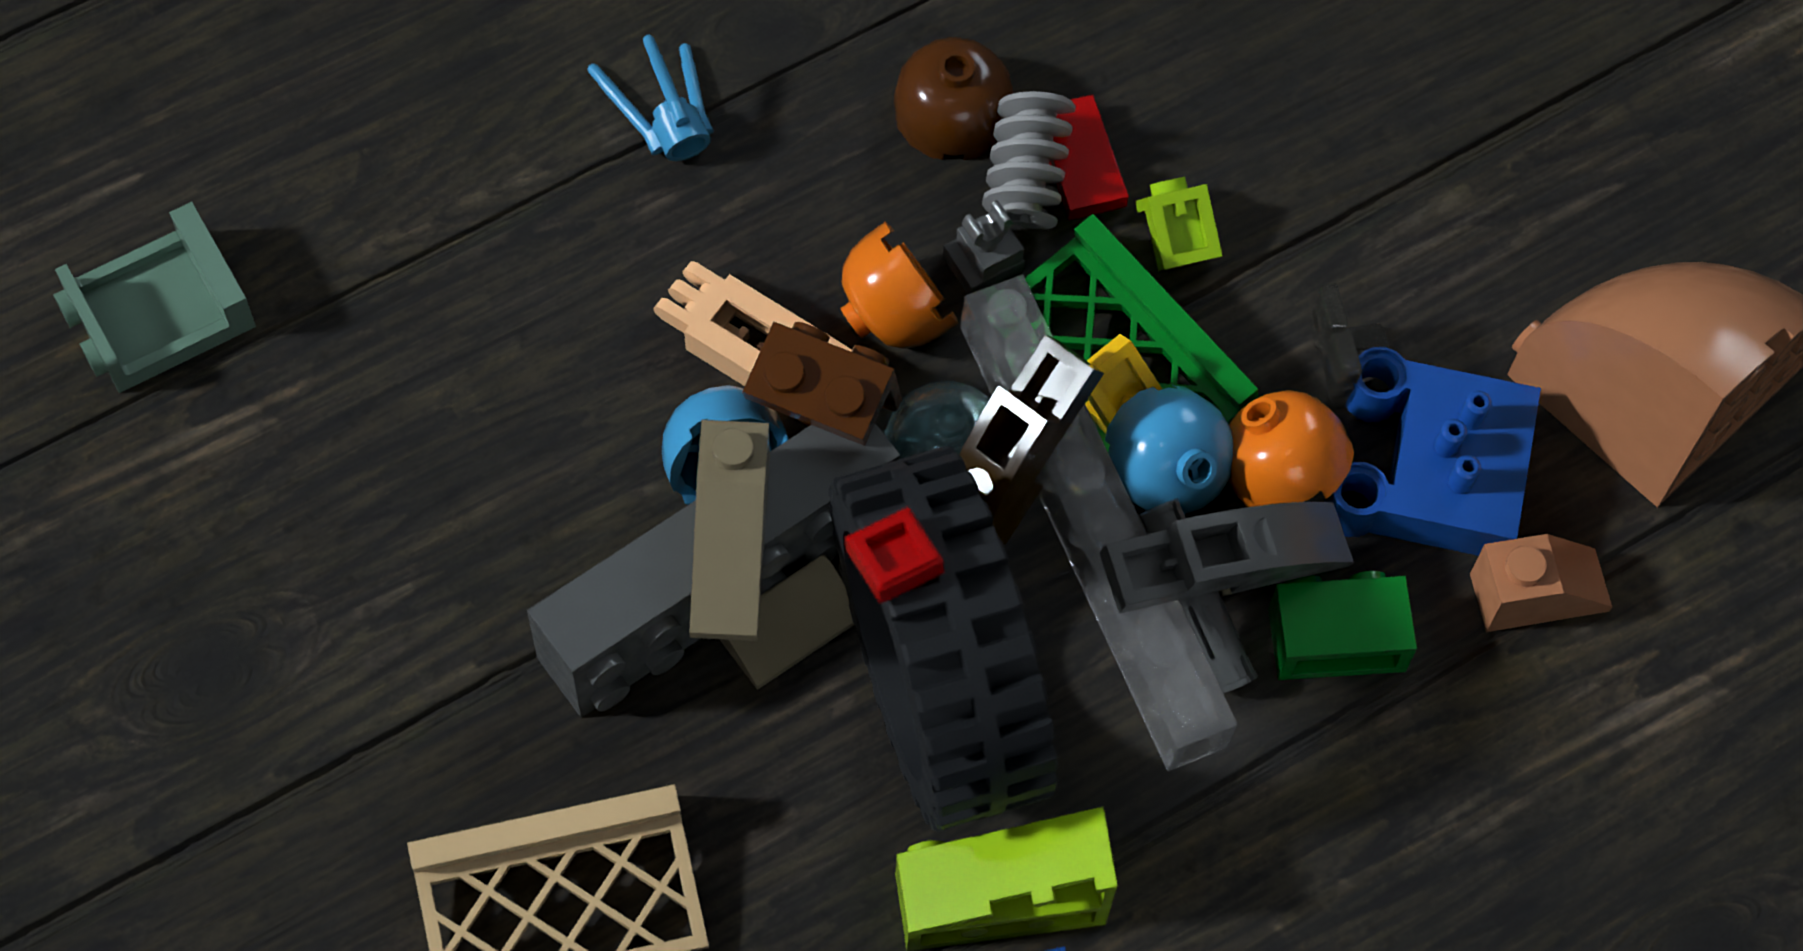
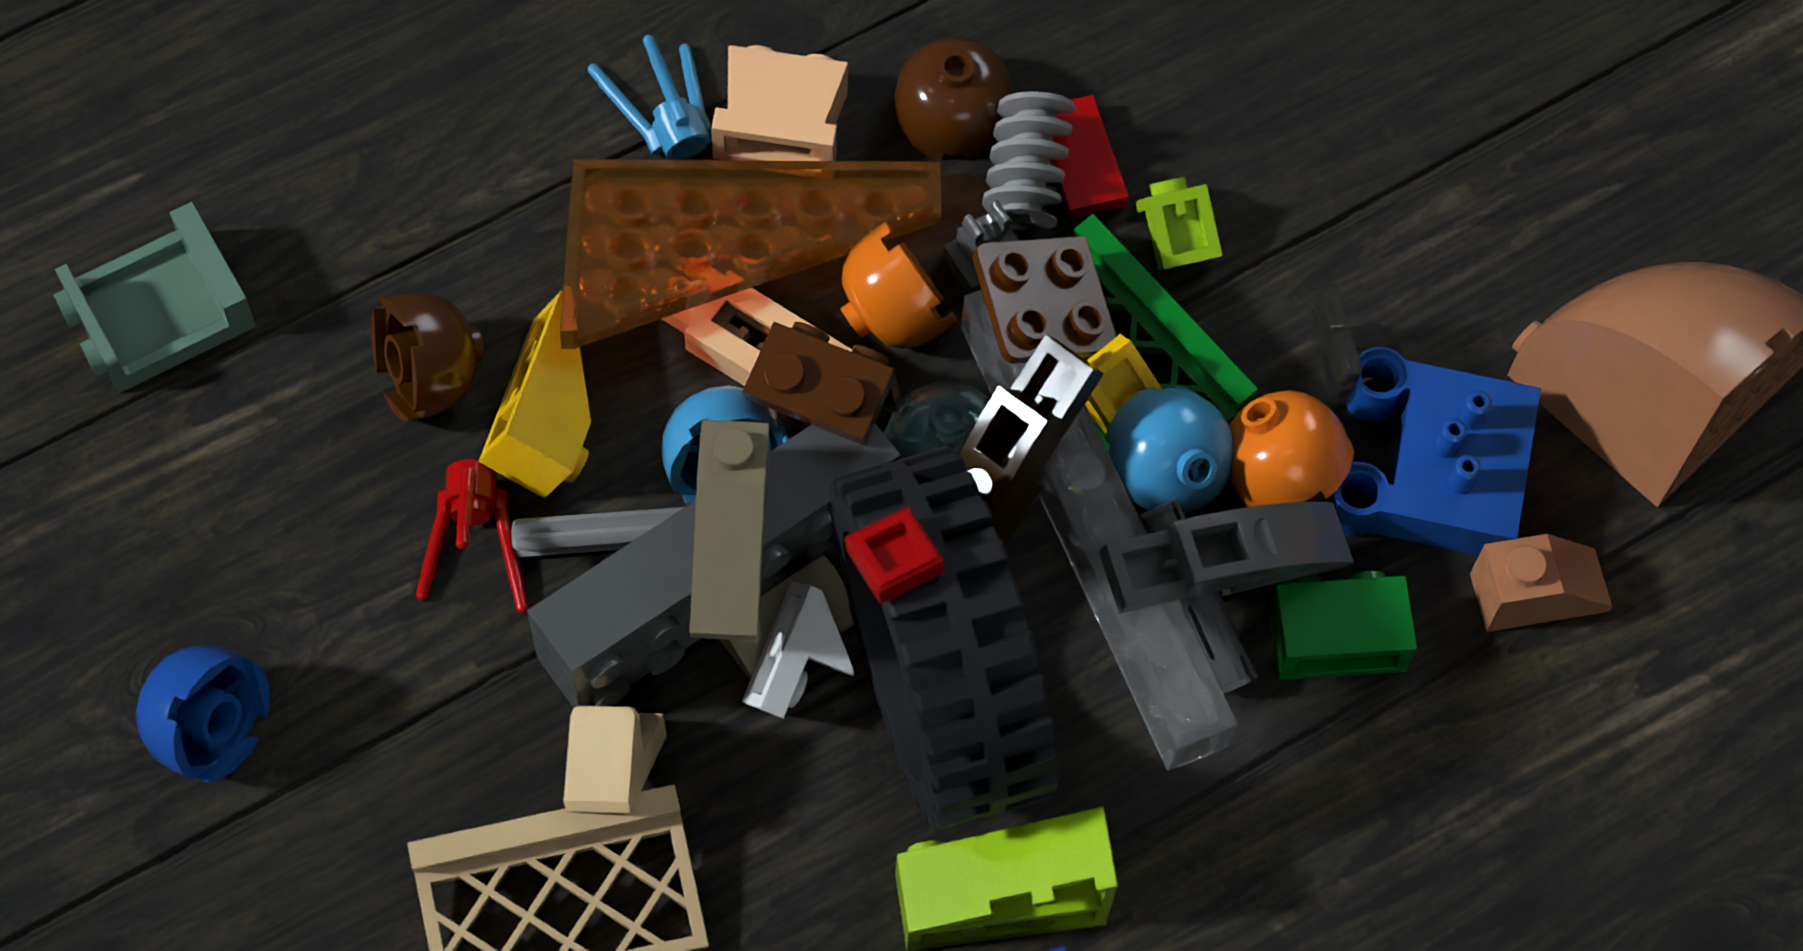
none -> blue cylinder [136,645,270,782]
none -> reddish brown cylinder [371,292,484,422]
none -> red plant [416,459,529,614]
none -> yellow slope [478,290,591,498]
none -> light grey axle [511,507,685,557]
none -> clear orange wing [560,159,942,349]
none -> tan slope [564,706,667,813]
none -> light nougat hips [711,45,848,176]
none -> white slope [742,581,854,718]
none -> bracket [972,236,1116,364]

